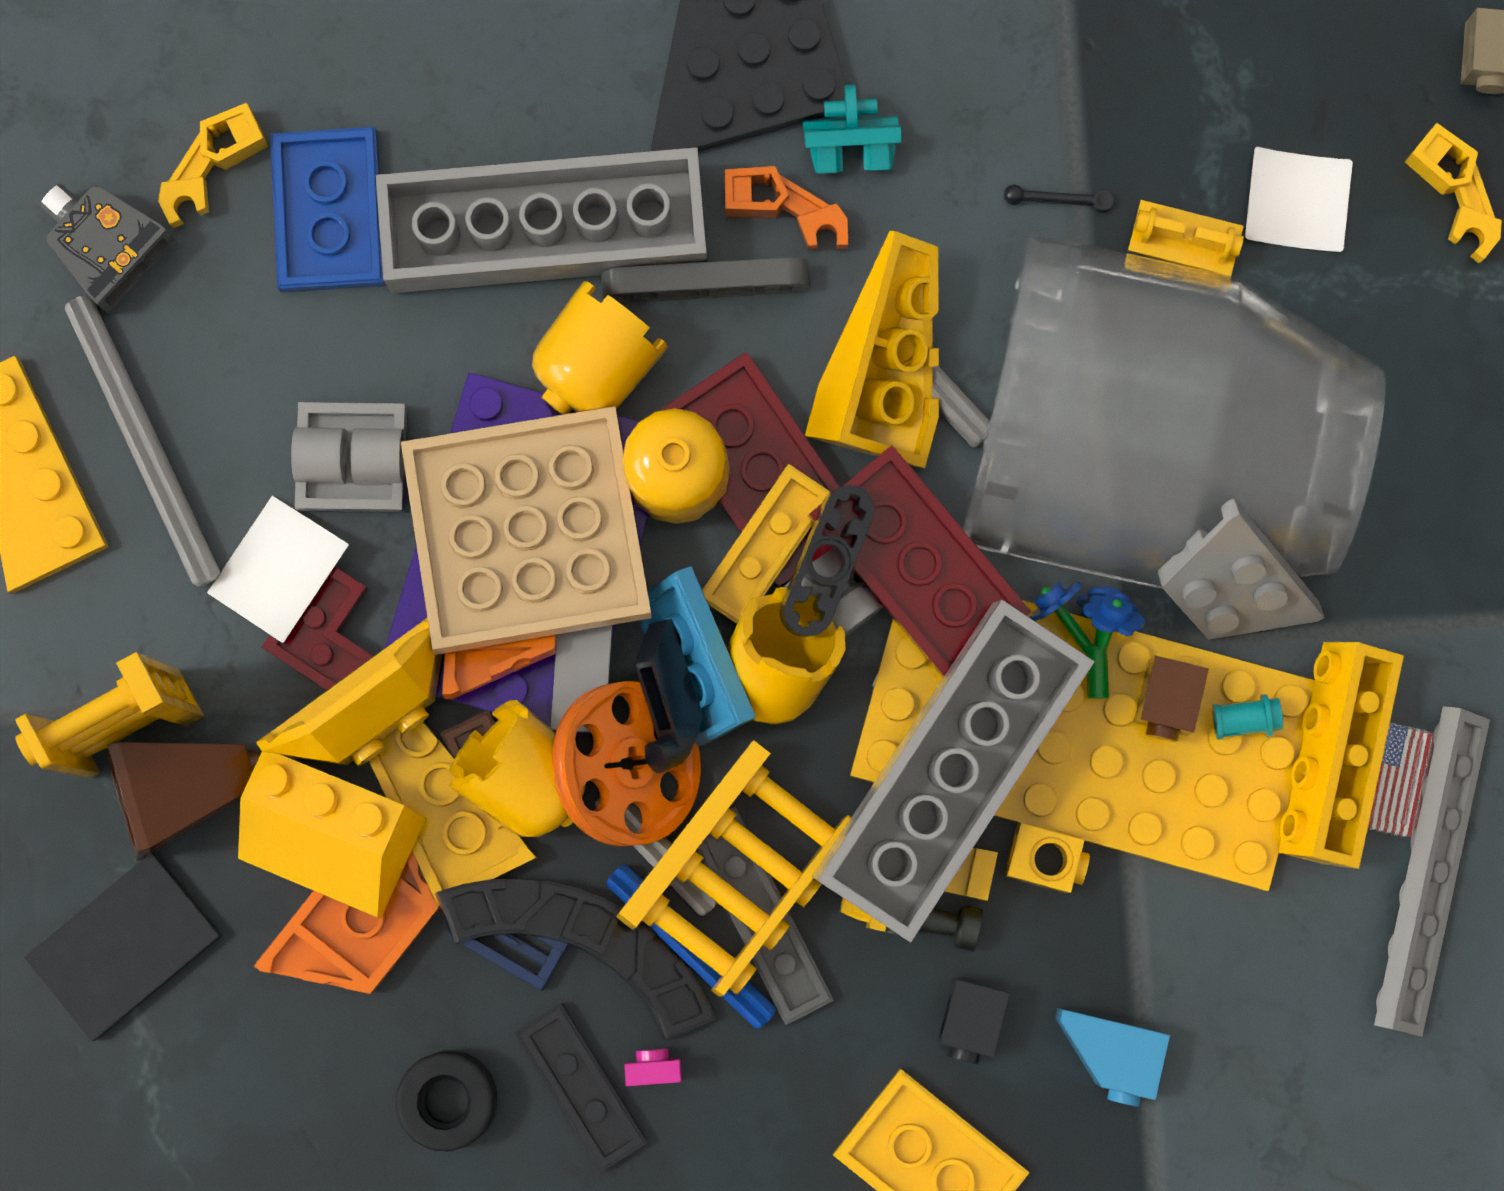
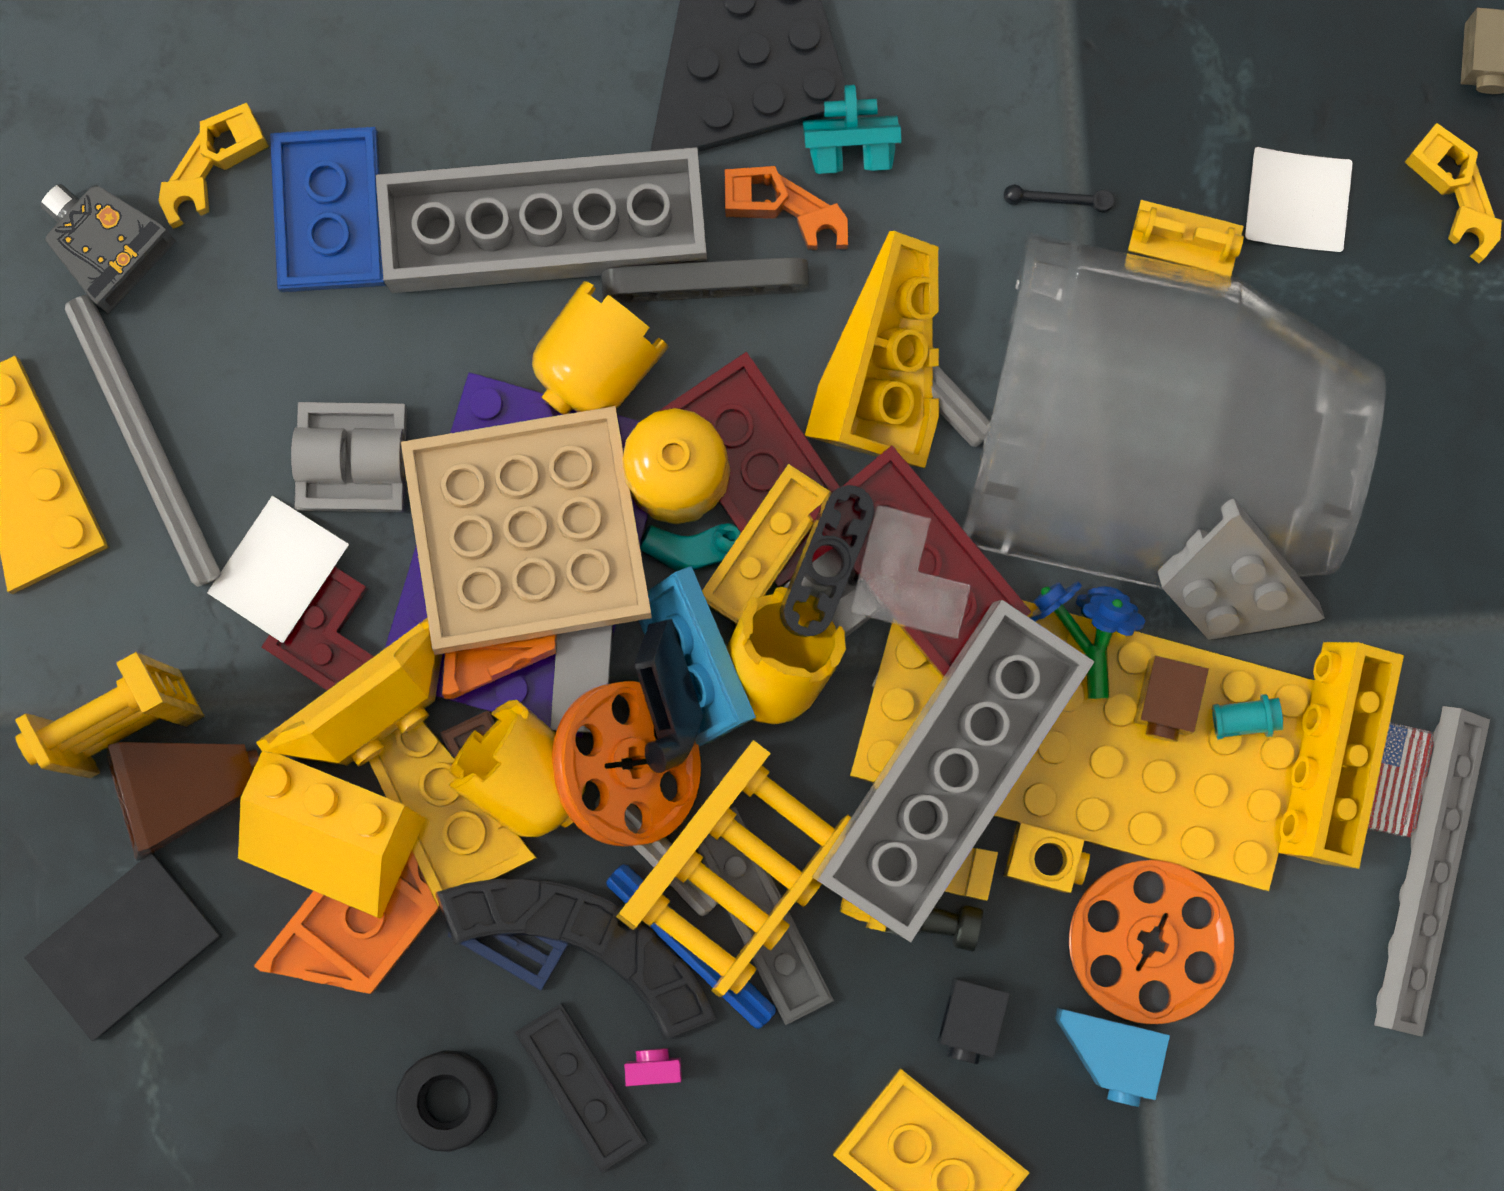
none -> teal arm [639,523,741,571]
none -> clear plate [849,505,971,639]
none -> orange wedge [1069,860,1234,1024]

